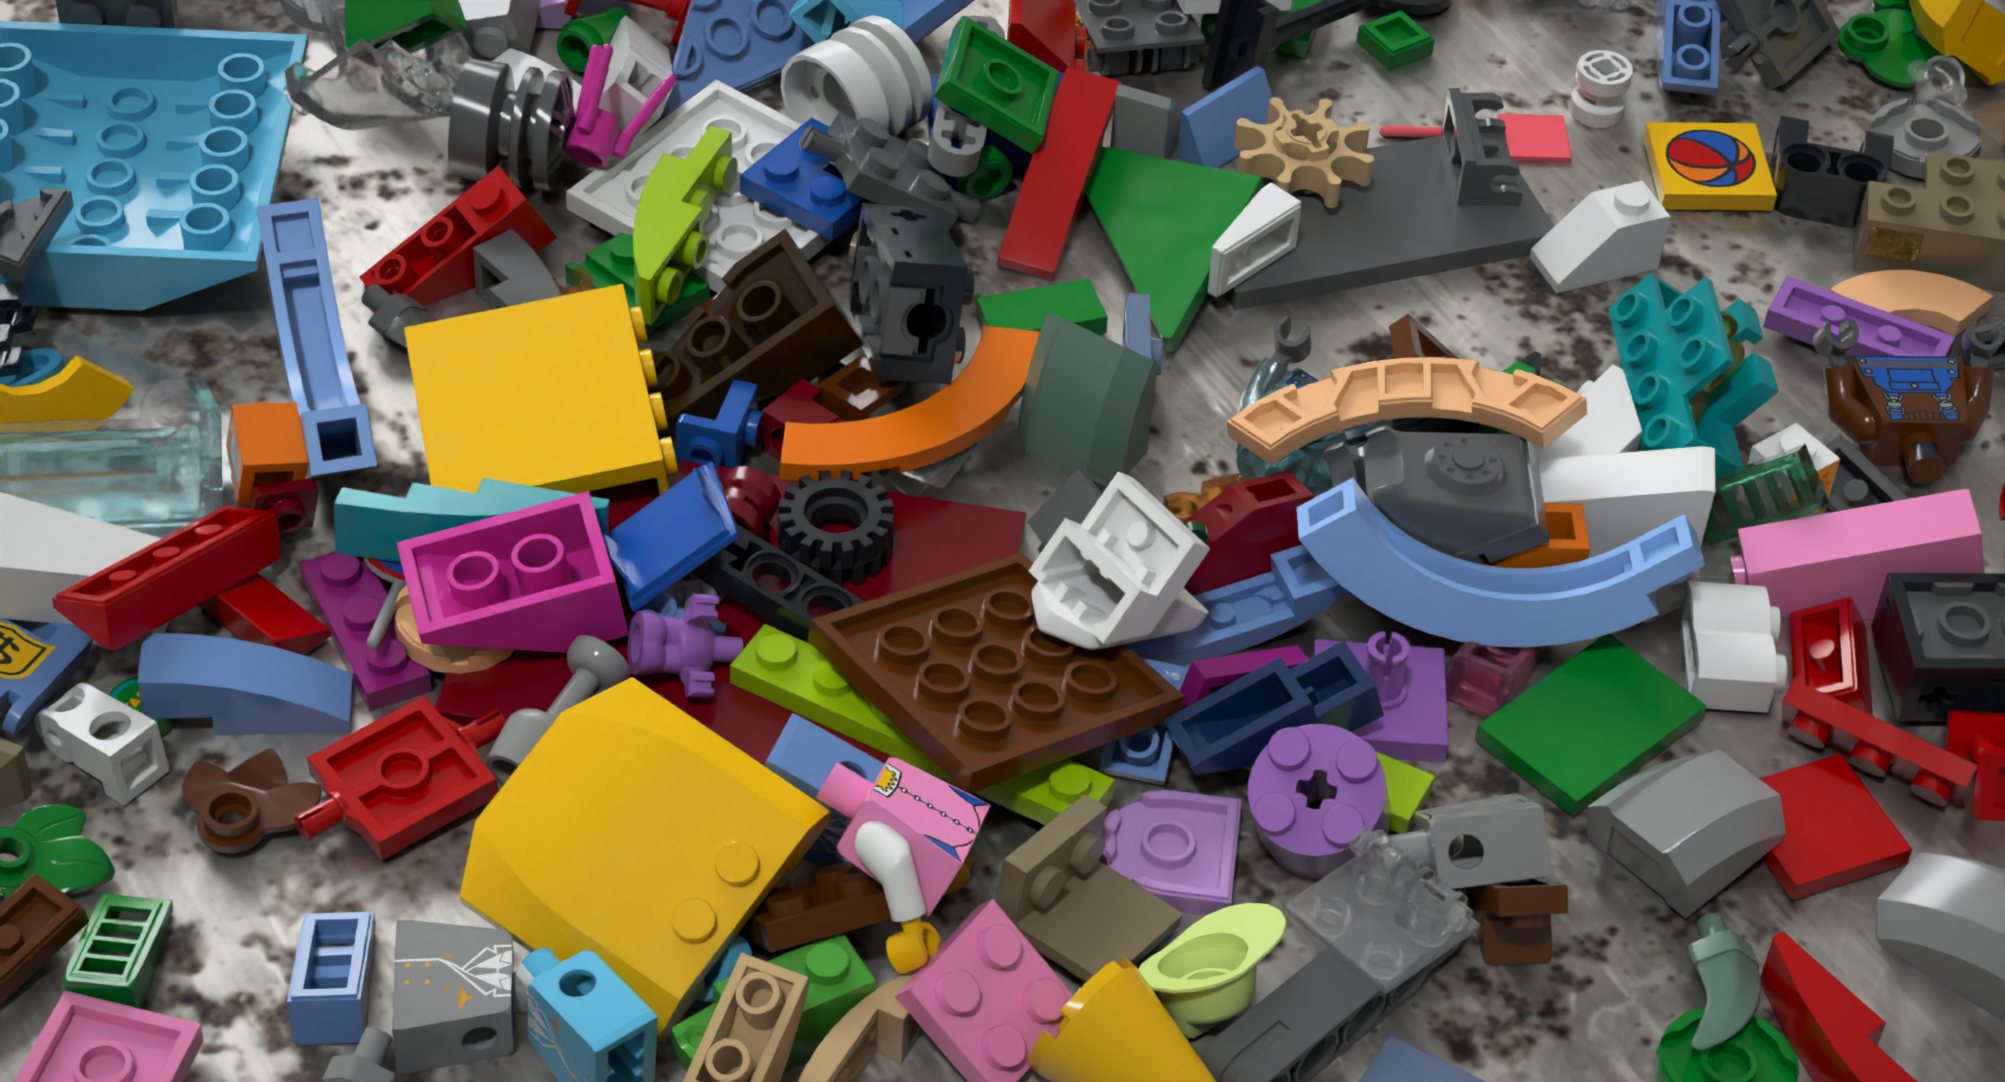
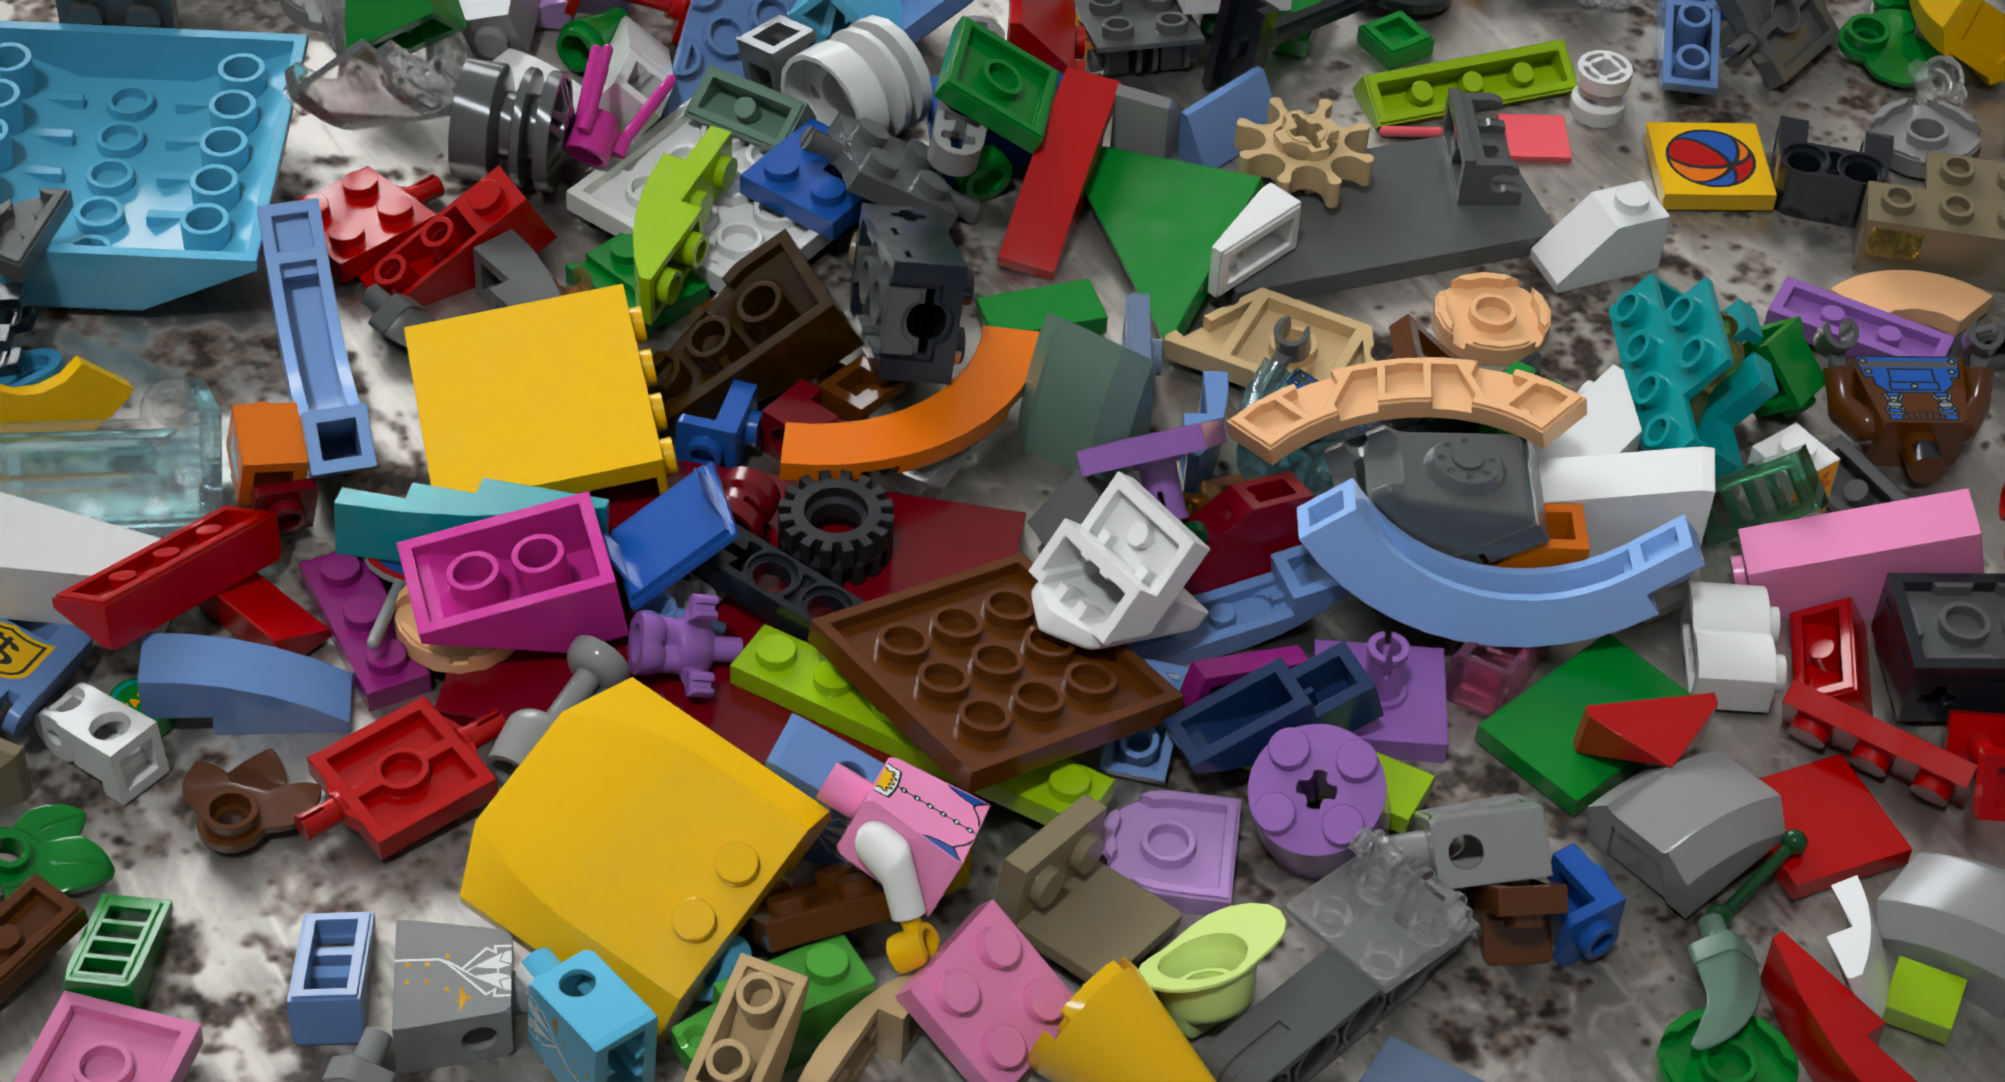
none -> red plate [296,166,445,283]
none -> sand green slope [684,65,817,151]
none -> dark grey brick [737,14,817,92]
none -> medium lavender tile [1077,417,1227,520]
none -> tan wing [1162,287,1380,431]
none -> medium blue slope [1178,371,1228,501]
none -> lime slope [1352,39,1578,130]
none -> light nougat tile [1432,272,1551,366]
none -> blue bracket [1547,843,1626,968]
none -> red slope [1573,693,1718,767]
none -> dark green hinge [1705,829,1808,930]
none -> green window [1730,316,1825,418]
none -> white slope [1827,875,1889,1018]
none -> lime tile [1882,956,1968,1045]

